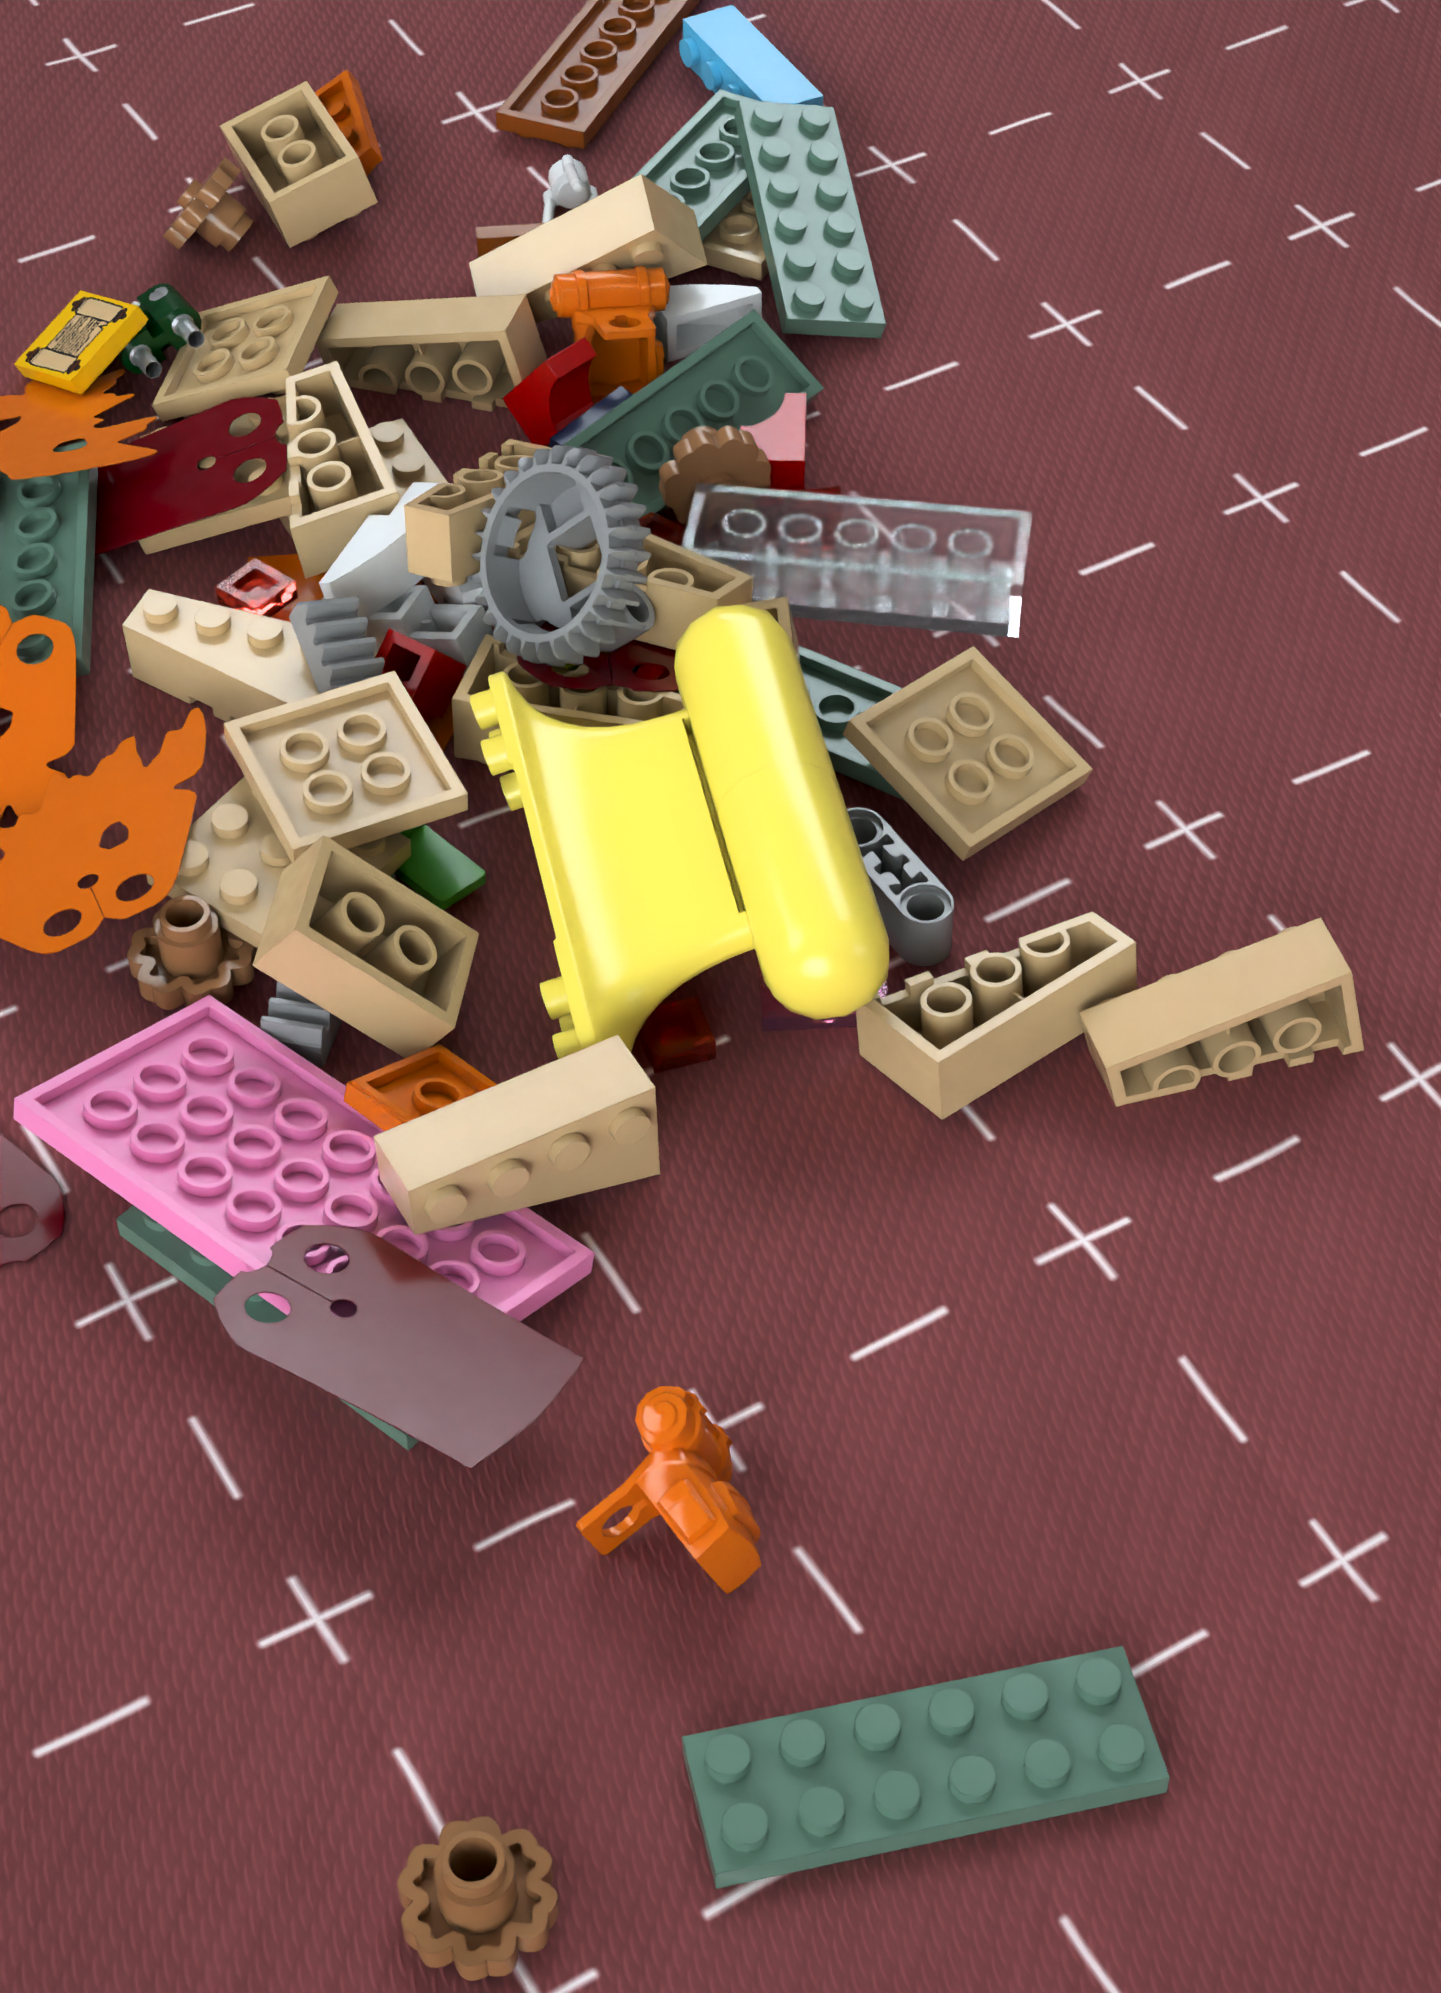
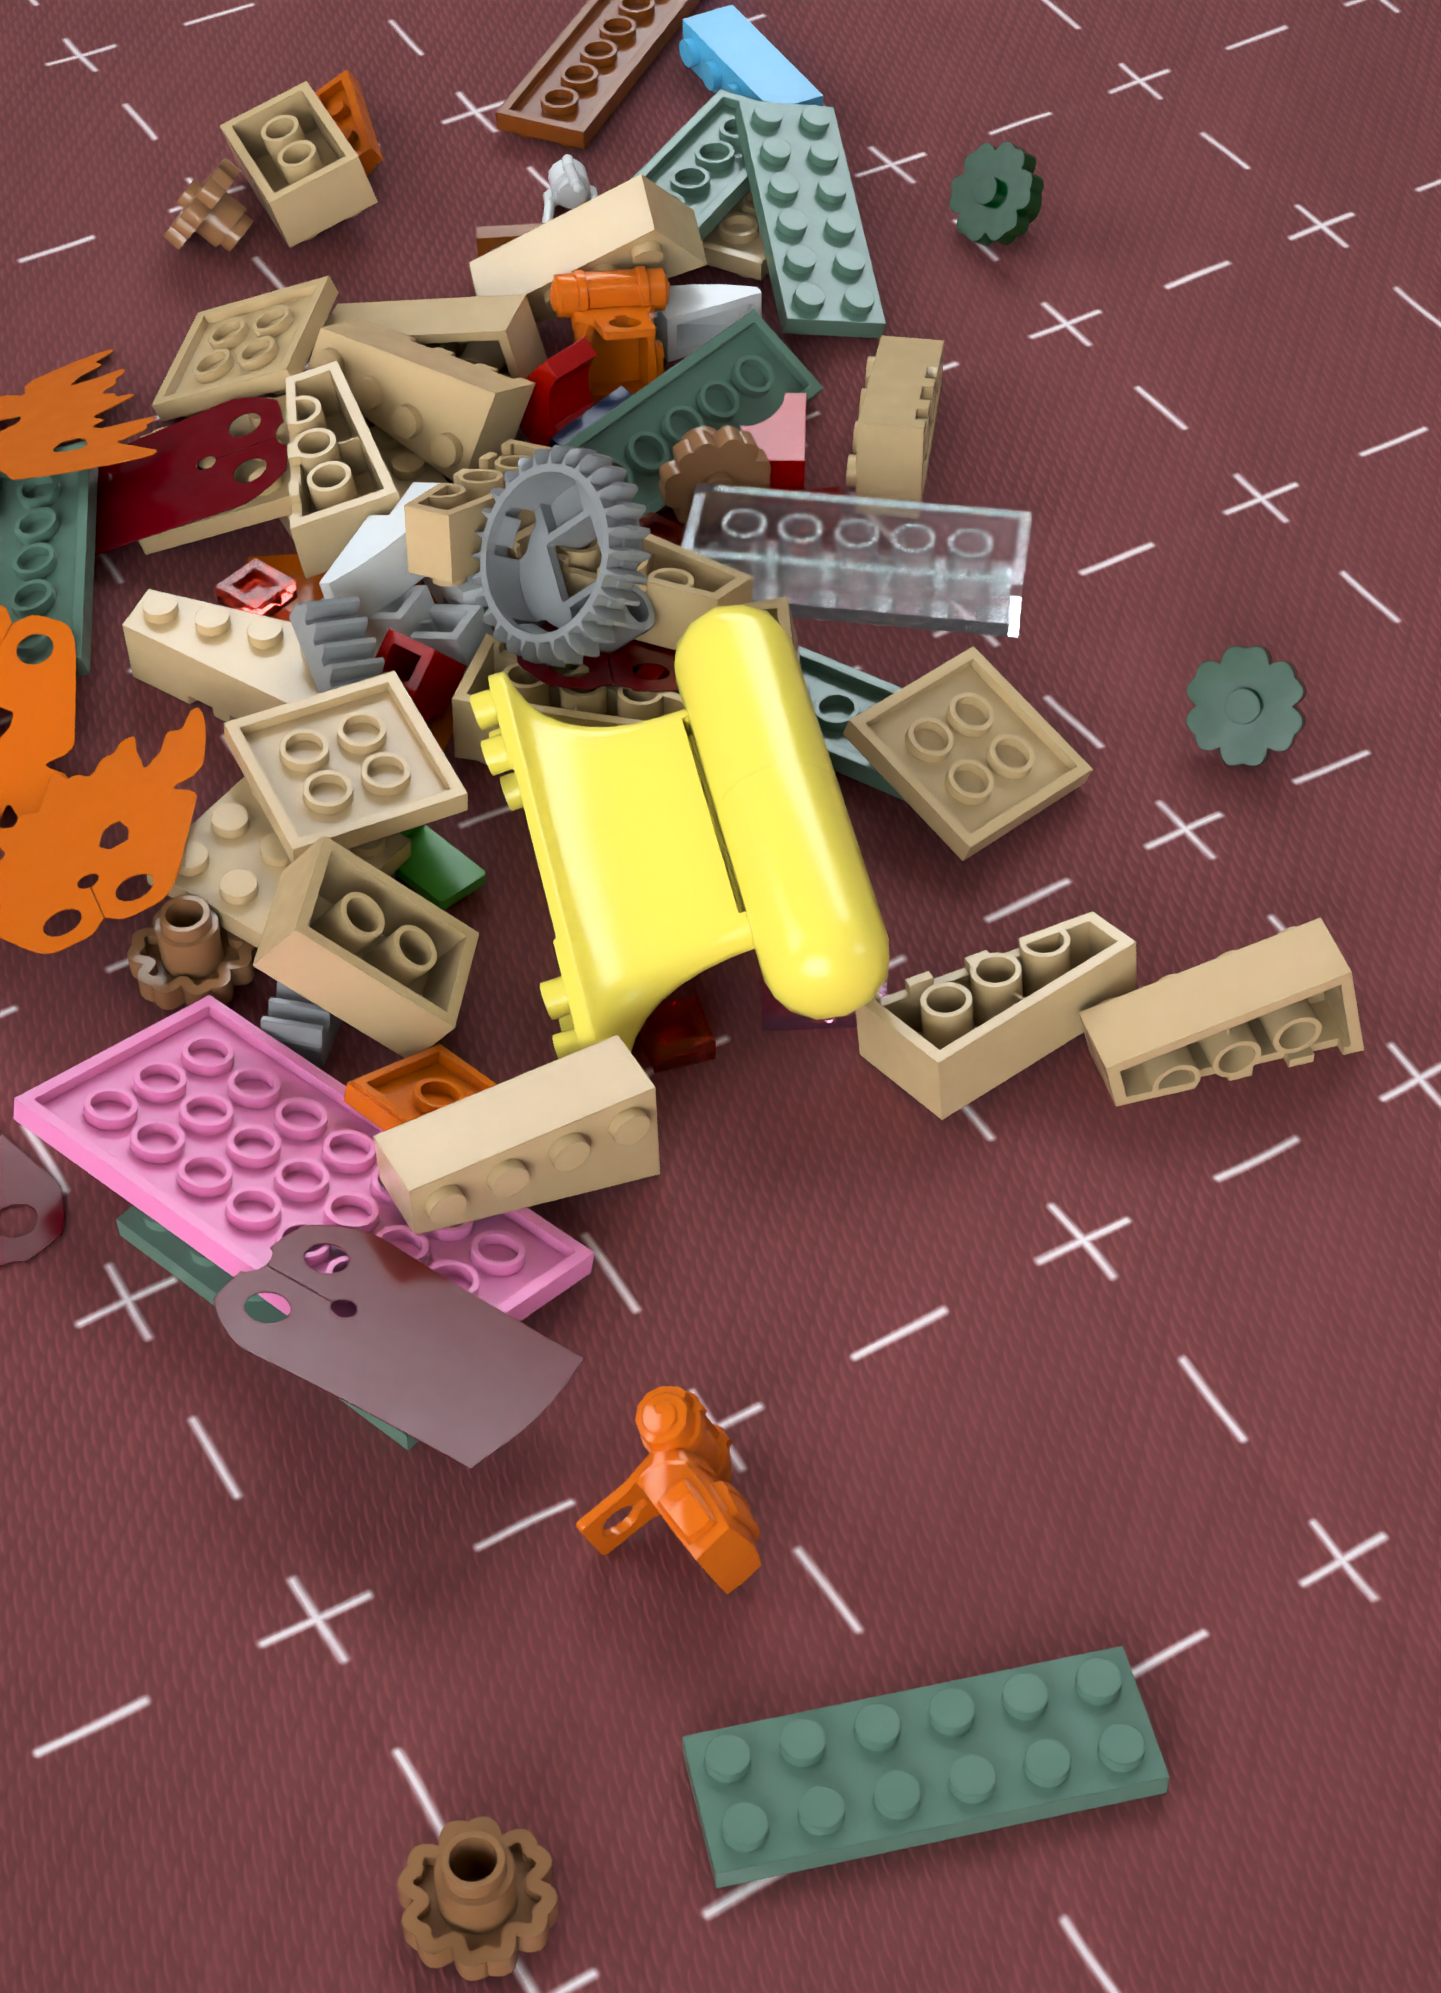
tile [14,290,148,394] -> none
dark green piece [116,283,205,378] -> none
light grey beam [847,807,954,966] -> none
none -> tan wedge [306,319,535,481]
none -> tan wedge [846,335,944,516]
none -> dark green plant [949,141,1044,246]
none -> plant [1186,646,1307,766]

